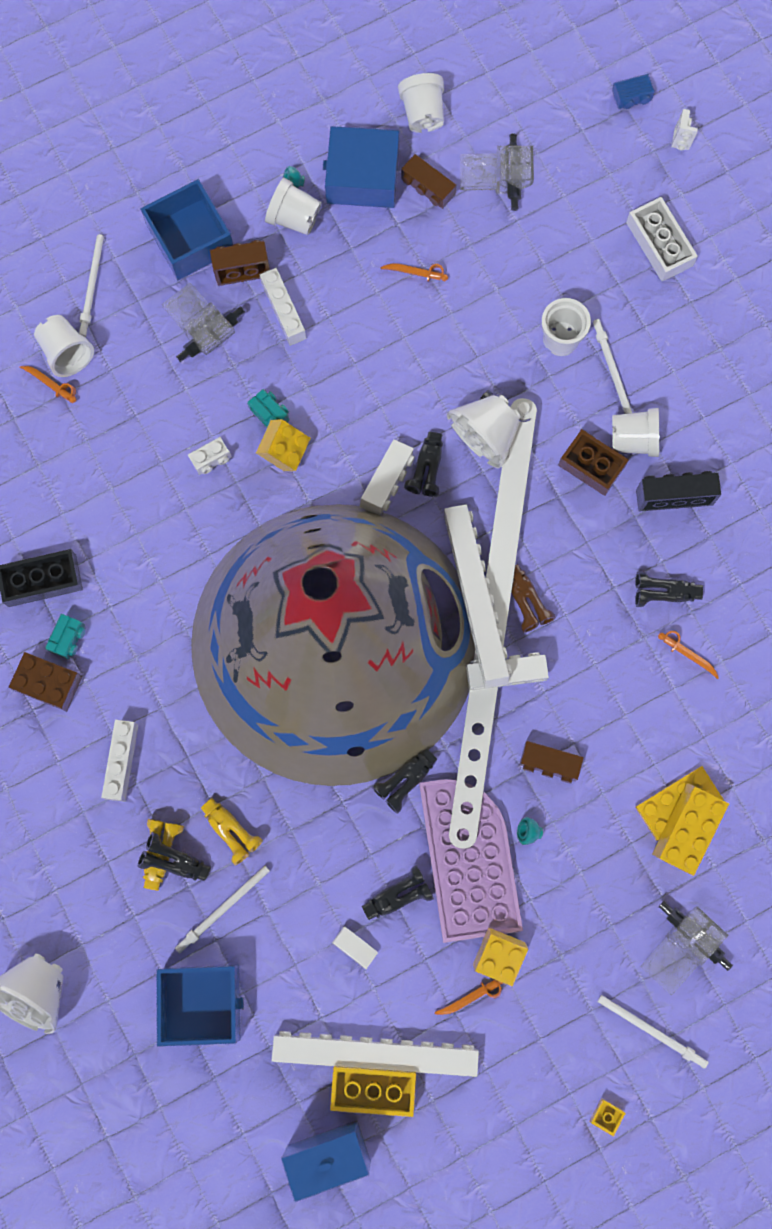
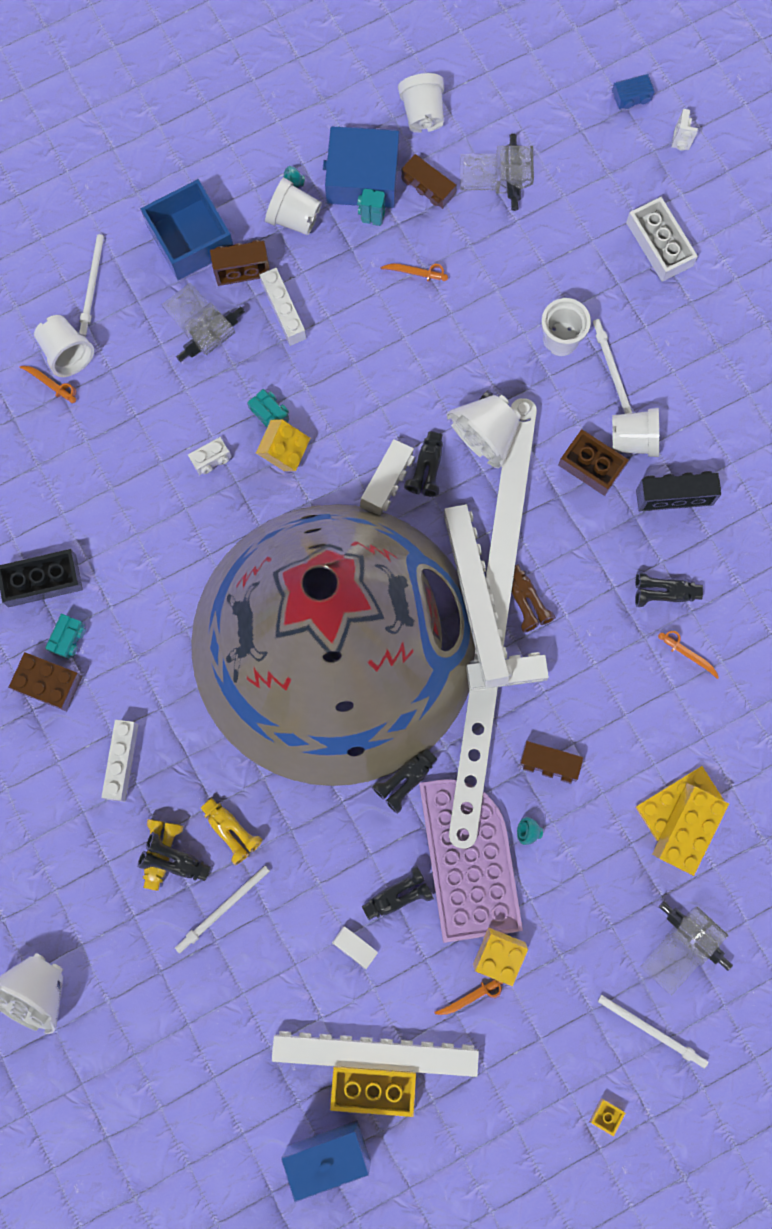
blue container [156,965,244,1047] -> none
none -> teal brick [357,189,385,226]

